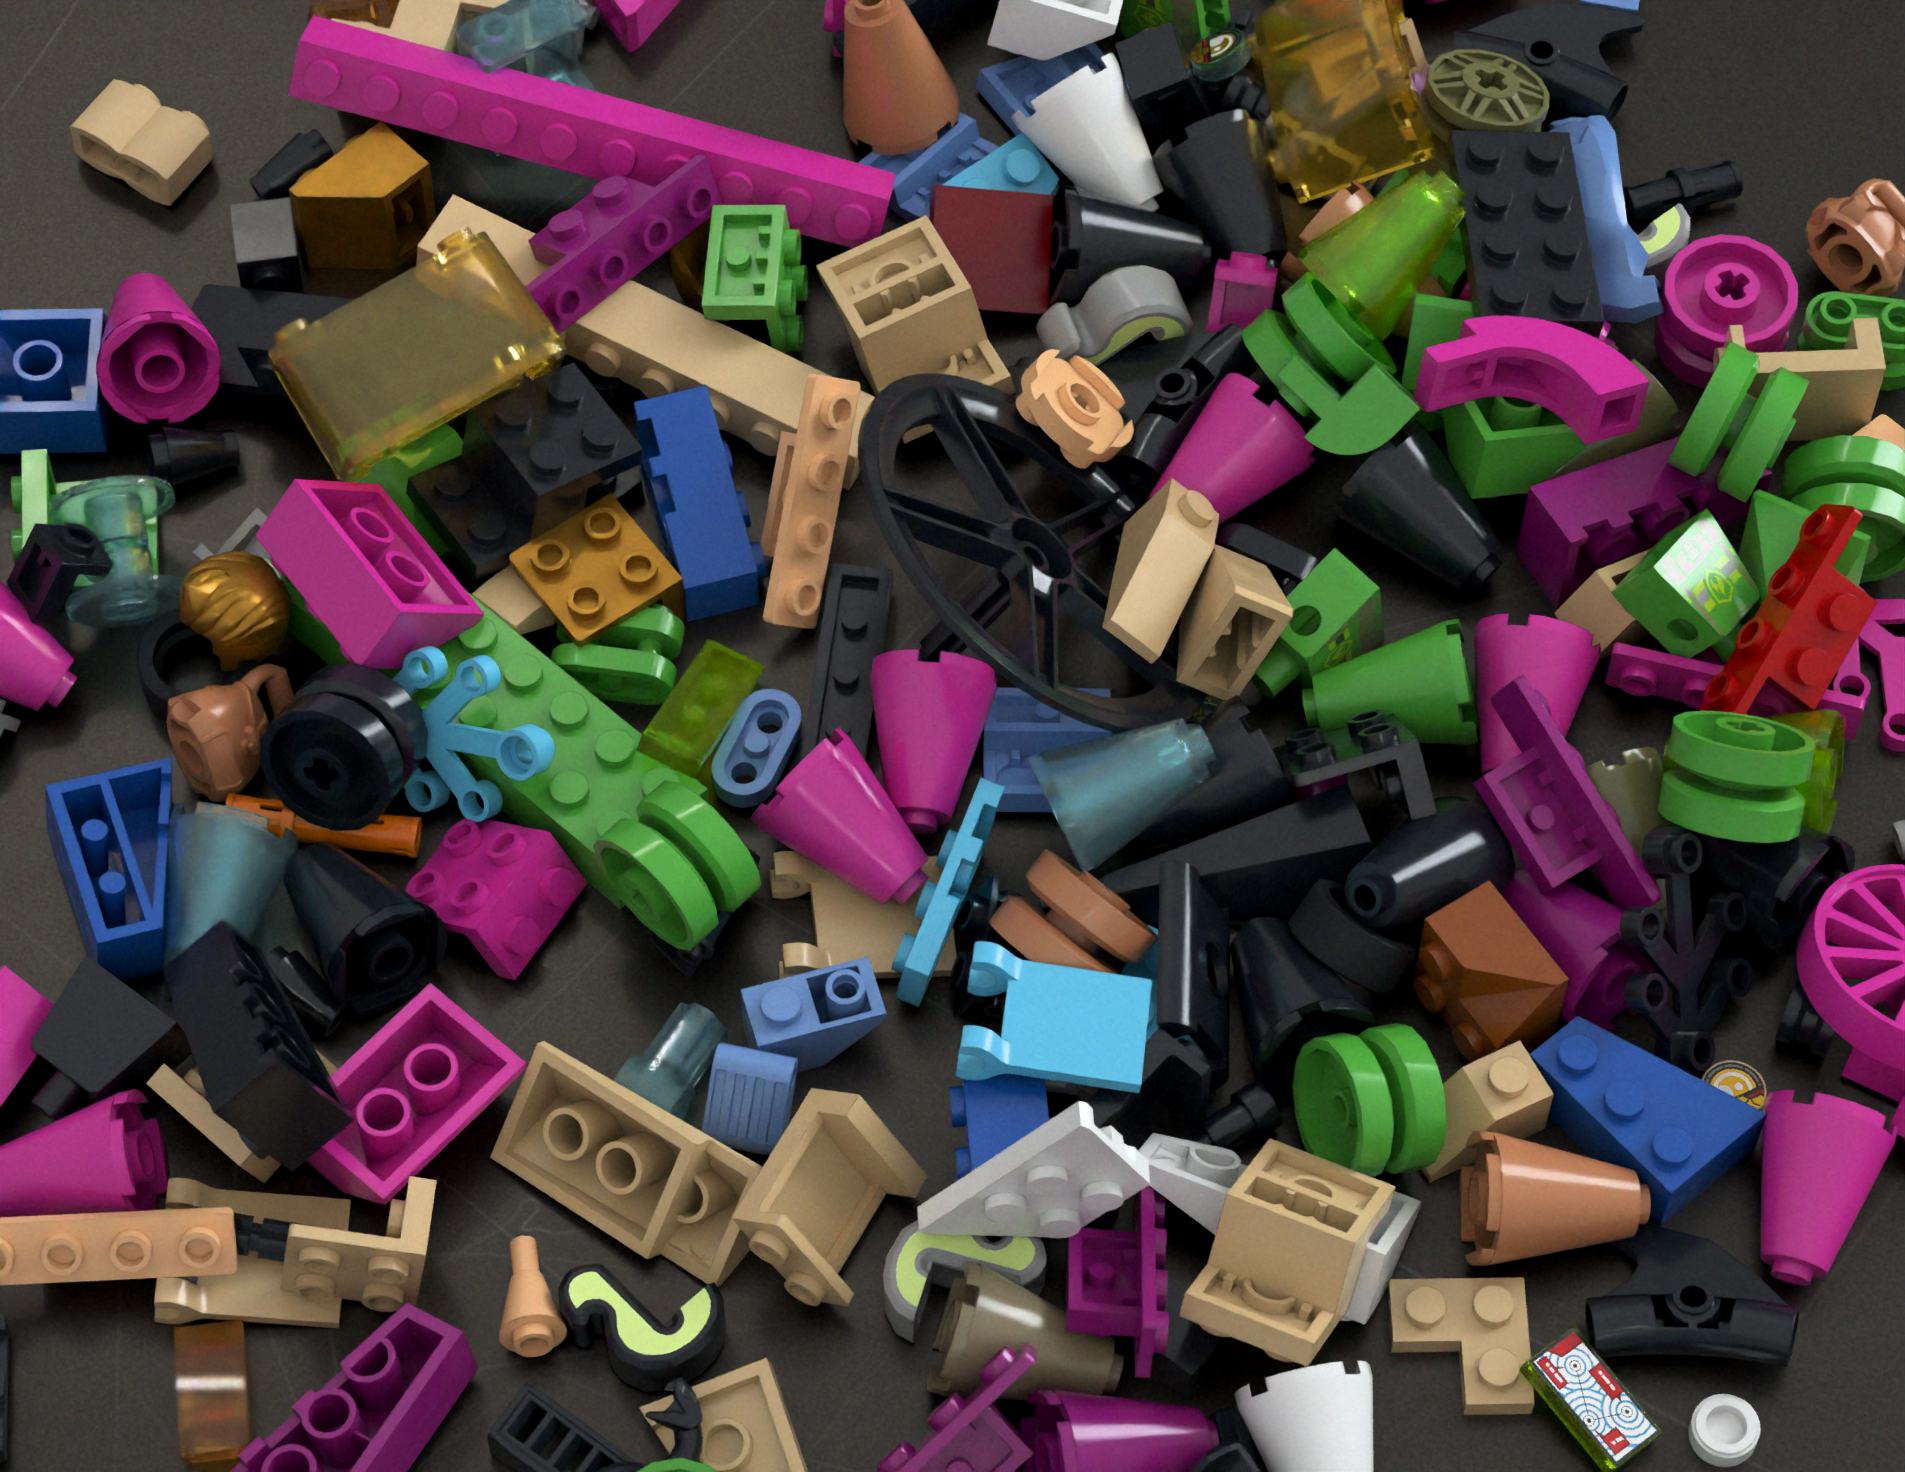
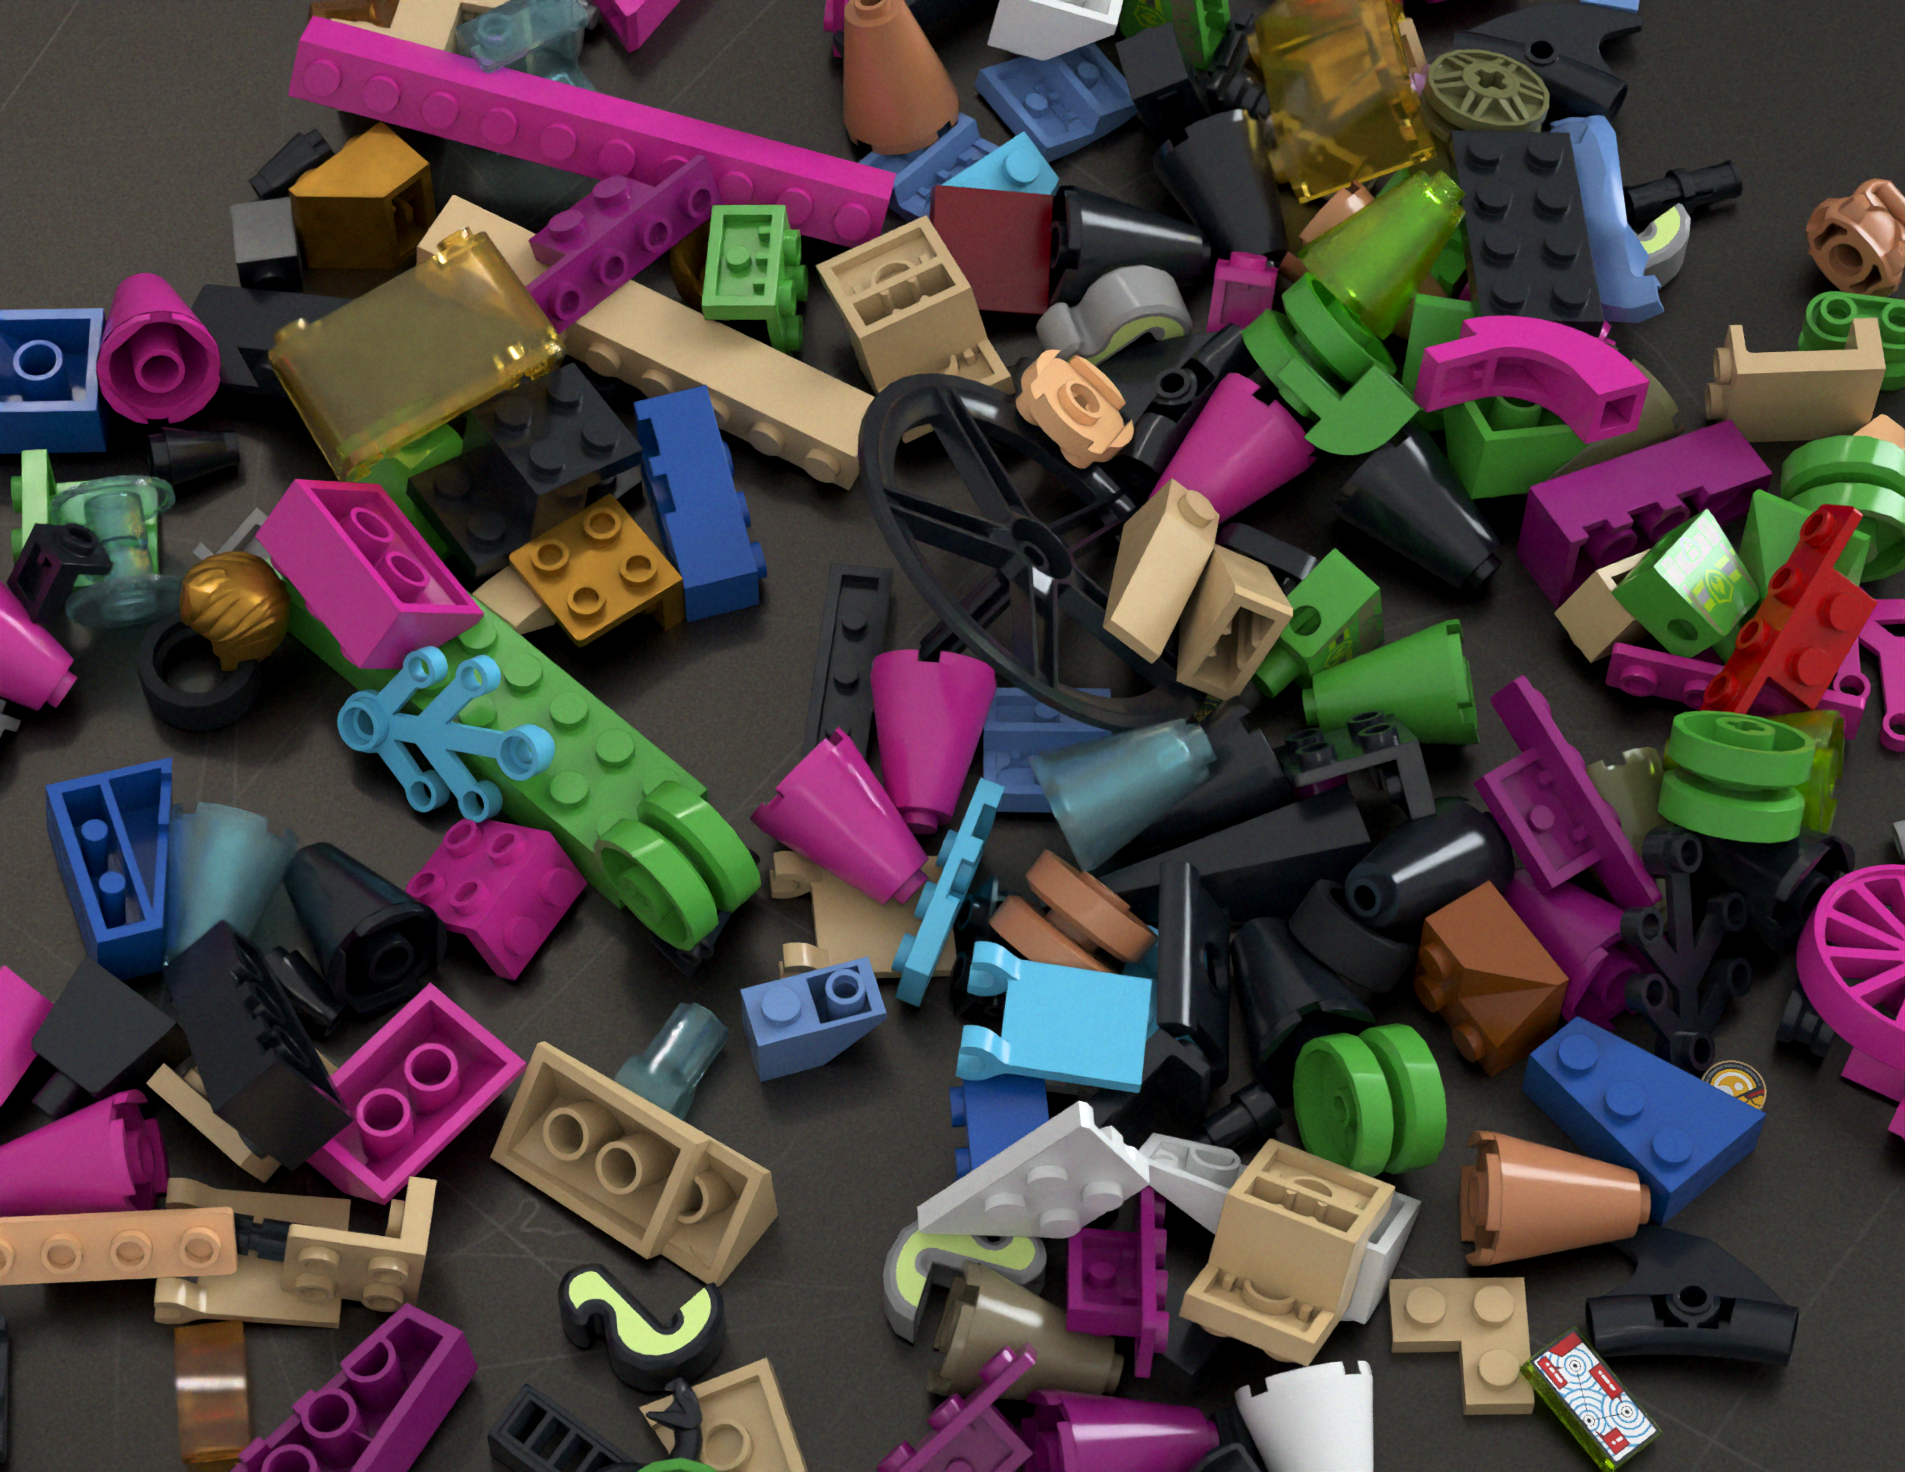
tan brick [70,79,213,206] -> none
nougat piece [166,663,294,802] -> none
orange pin [223,793,422,858] -> none
black wheel [260,663,428,831] -> none
light nougat cone [499,1236,567,1357] -> none
bright green brick [550,604,685,705] -> none
clear neon green tile [636,639,765,779] -> none
medium blue piece [702,1042,798,1156] -> none
medium blue plate [711,689,802,808] -> none
tan panel [731,1088,928,1306] -> none
light nougat bracket [760,373,860,629] -> none
white cone [1011,53,1163,212] -> none
tile [1190,28,1252,82] -> none
tan slope [1422,1040,1554,1183] -> none
dark pink cone [1473,614,1601,776] -> none
dark pink wheel [1654,234,1798,390] -> none
bright green wheel [1667,341,1810,503] -> none
white tile [1688,1394,1760,1467] -> none
dark pink cone [1760,1090,1898,1286] -> none

